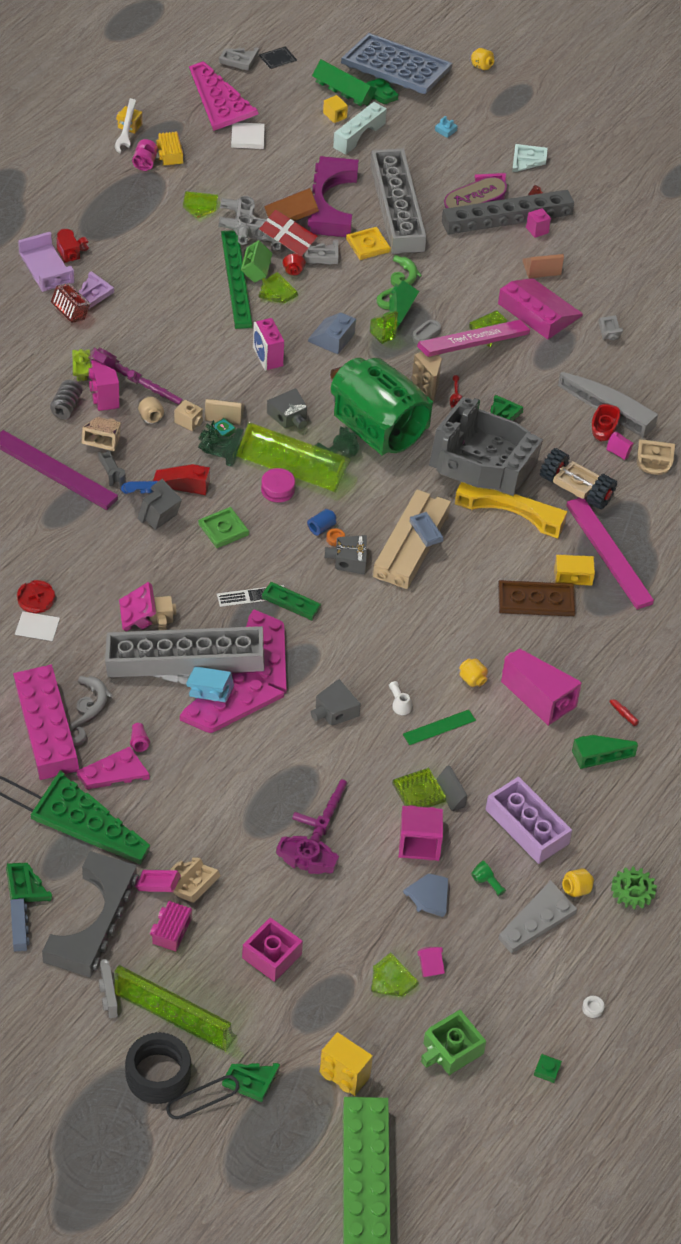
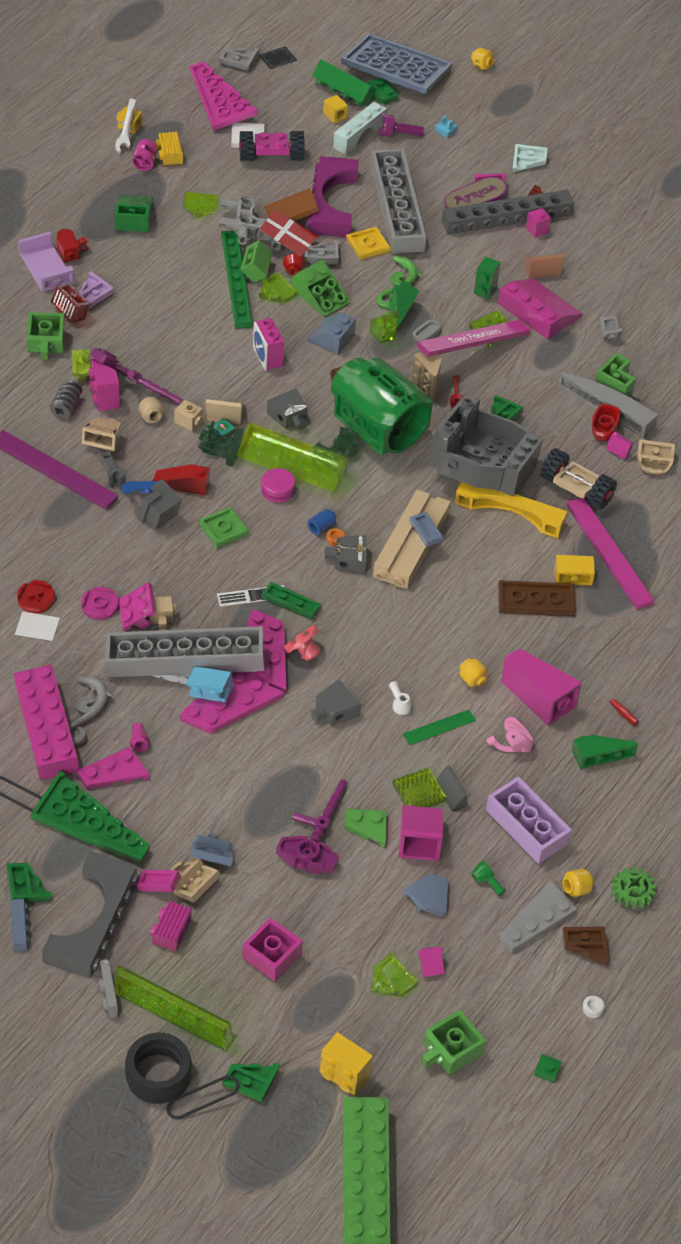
none -> bright green hinge [27,312,65,359]
none -> dark pink tile [81,587,119,620]
none -> green slope [115,195,153,232]
none -> sand blue slope [191,833,233,866]
none -> plate [239,131,305,161]
none -> coral plate [283,624,320,661]
none -> bright green slope [290,260,351,317]
none -> bright green wing [345,809,386,847]
none -> magenta piece [377,114,424,137]
none -> green brick [474,256,501,299]
none -> bright pink helmet [486,716,534,753]
none -> reddish brown wing [562,926,609,966]
none -> bright green brick [595,353,636,397]

